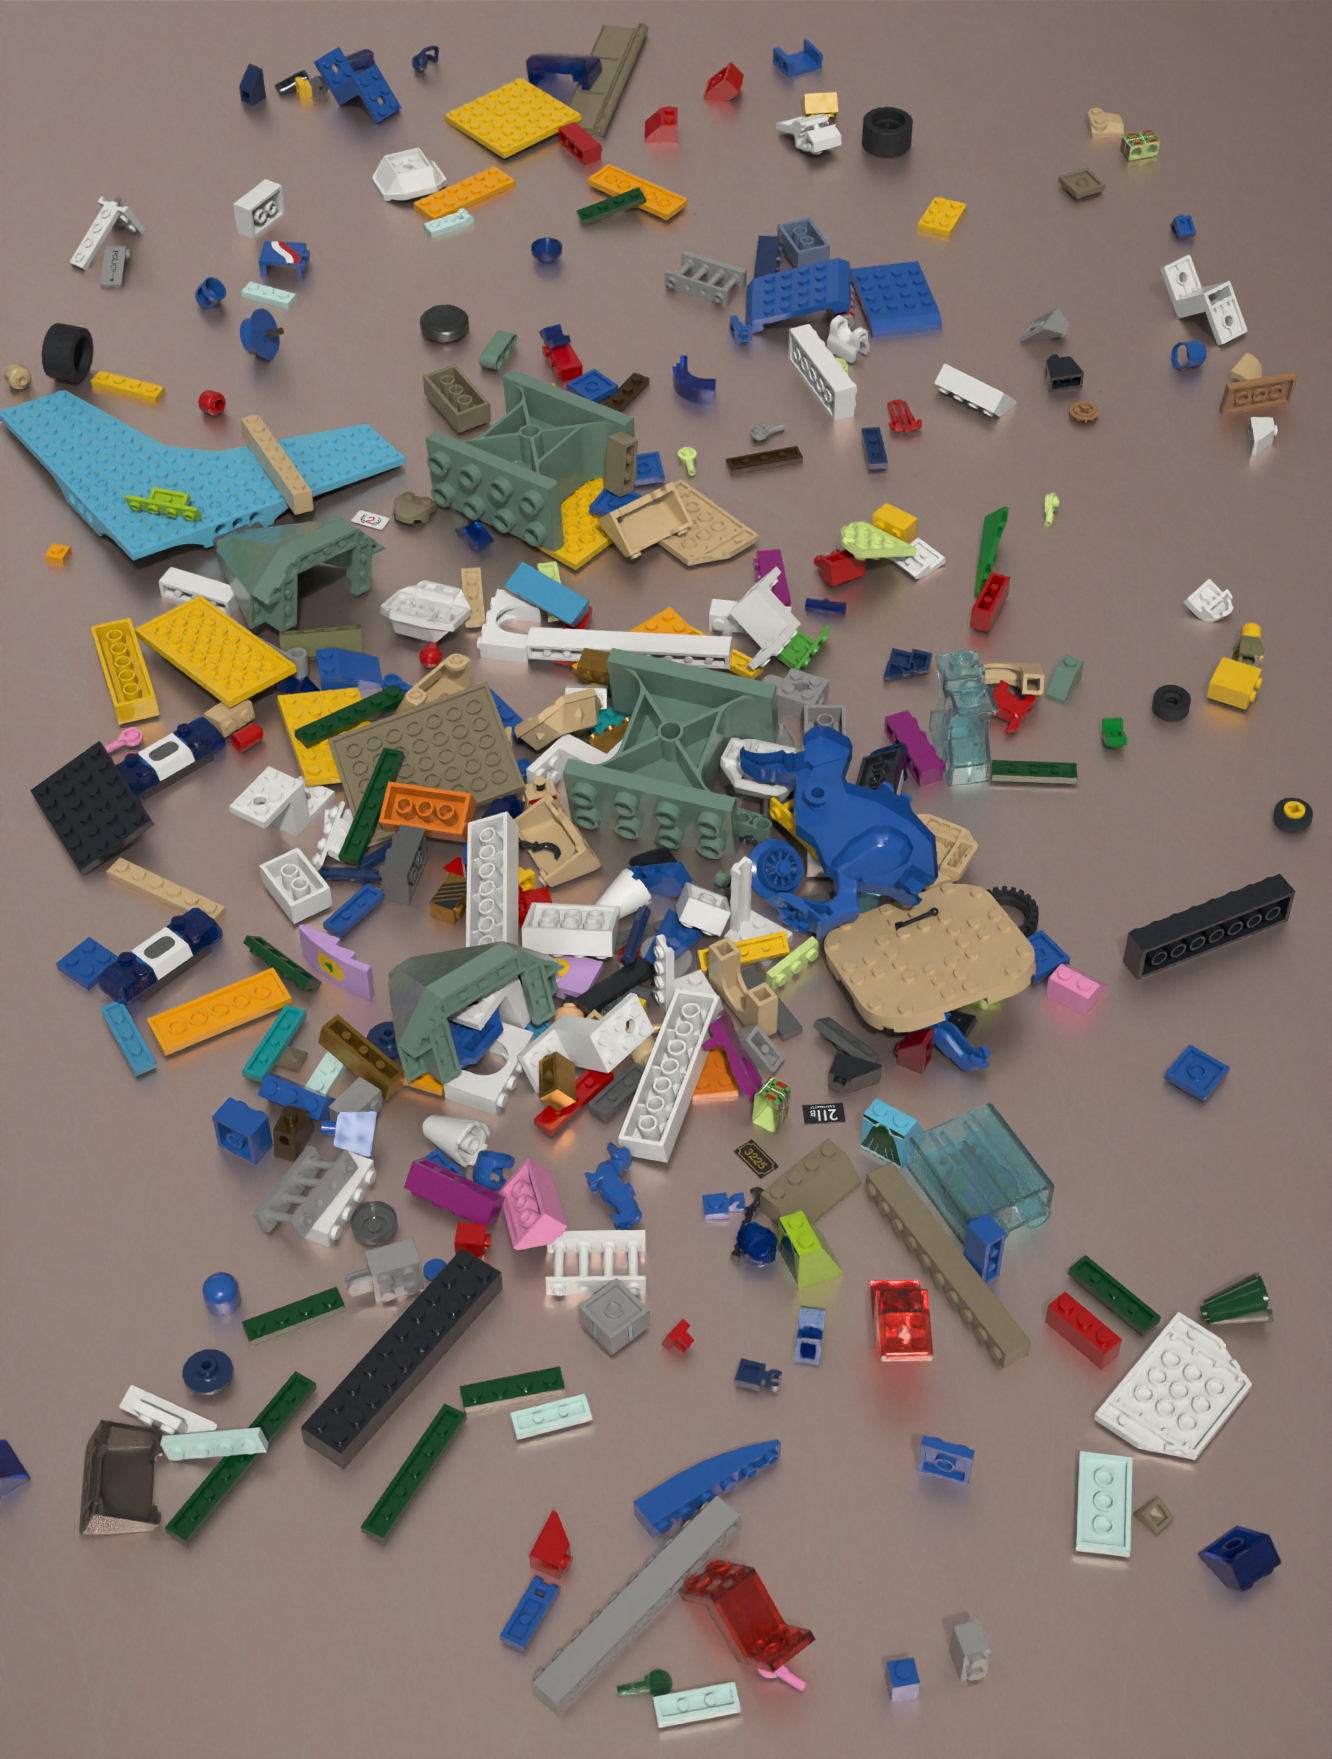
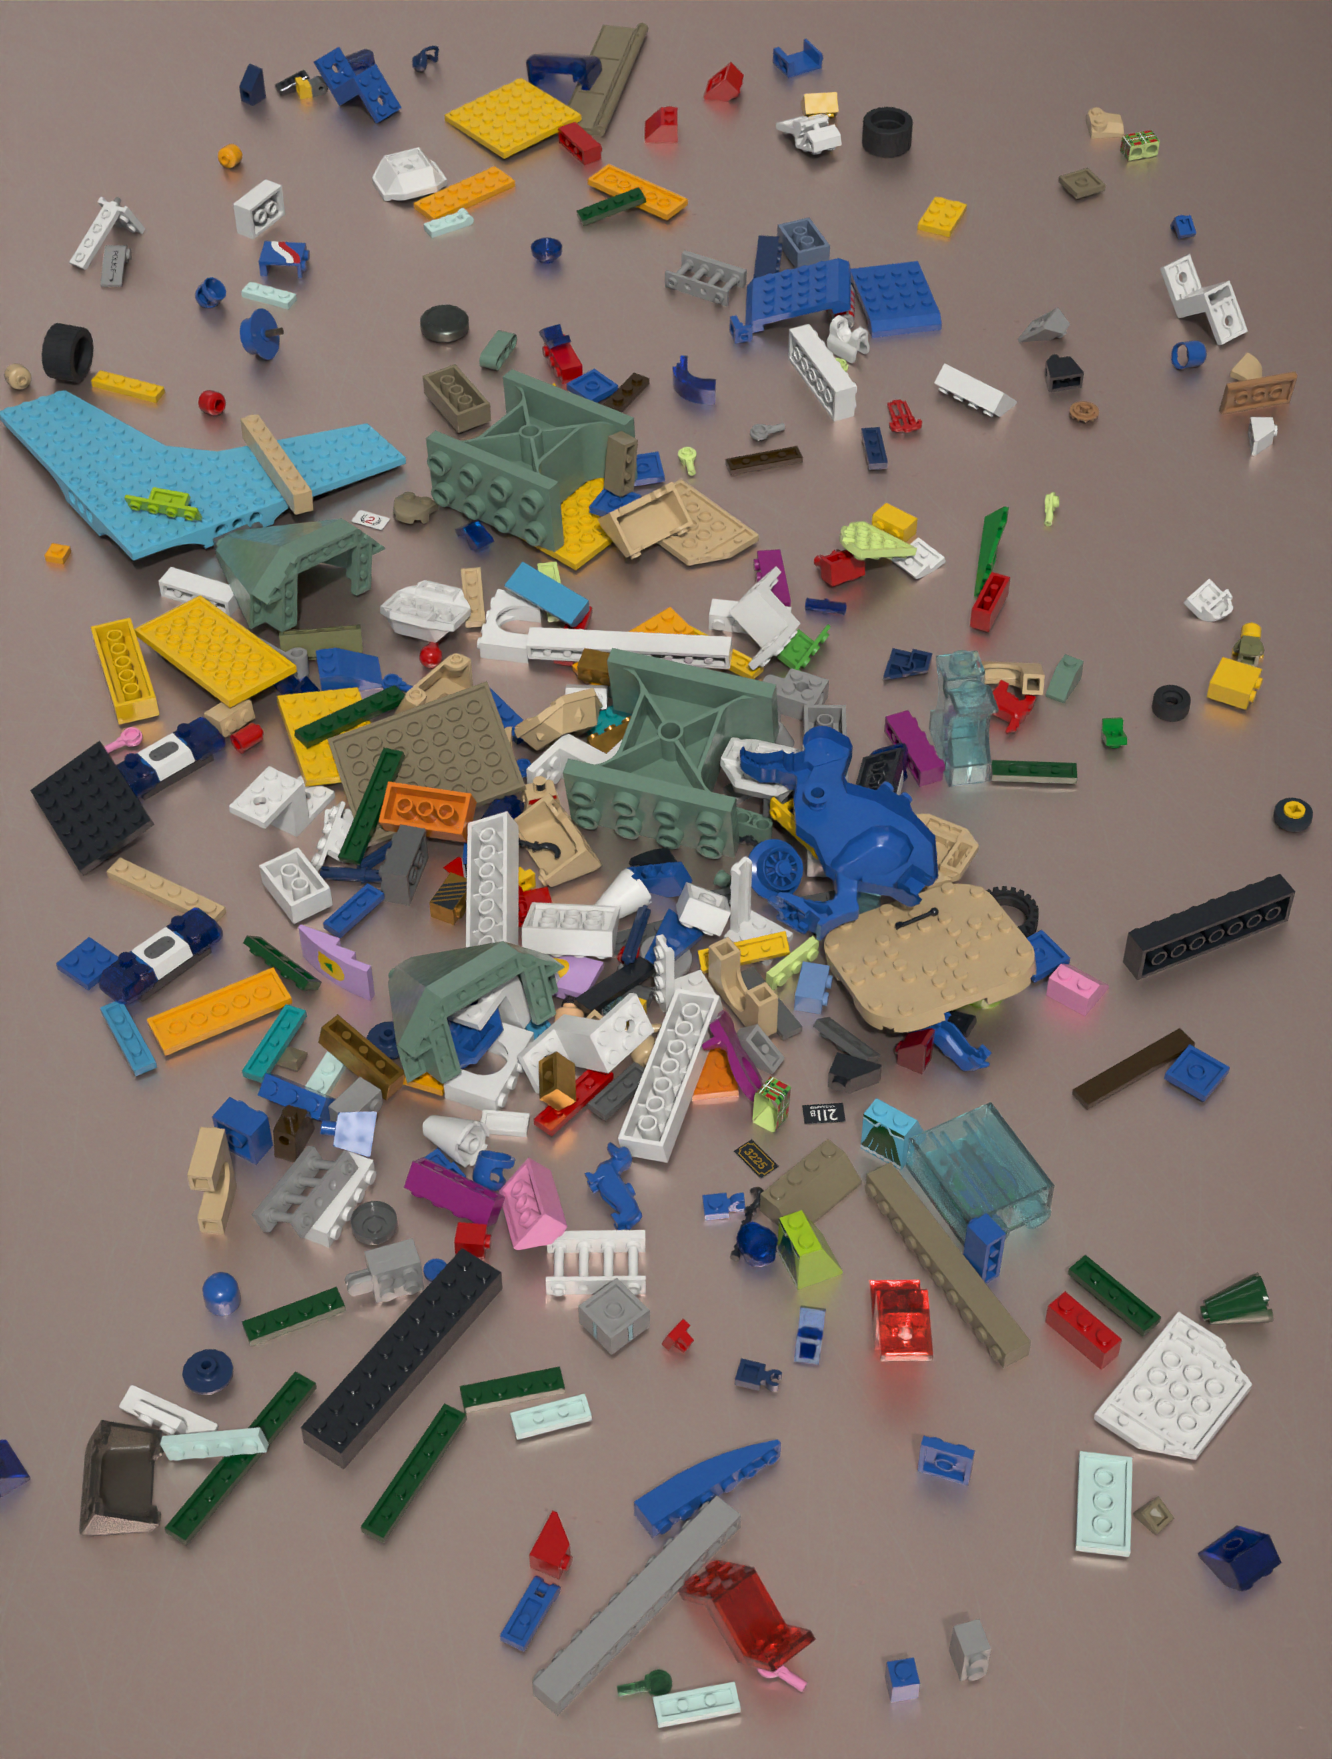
none -> tan arch [187,1127,237,1234]
none -> light orange head [218,144,243,168]
none -> white tile [481,1109,530,1137]
none -> medium blue brick [794,961,833,1014]
none -> dark brown tile [1072,1028,1195,1110]

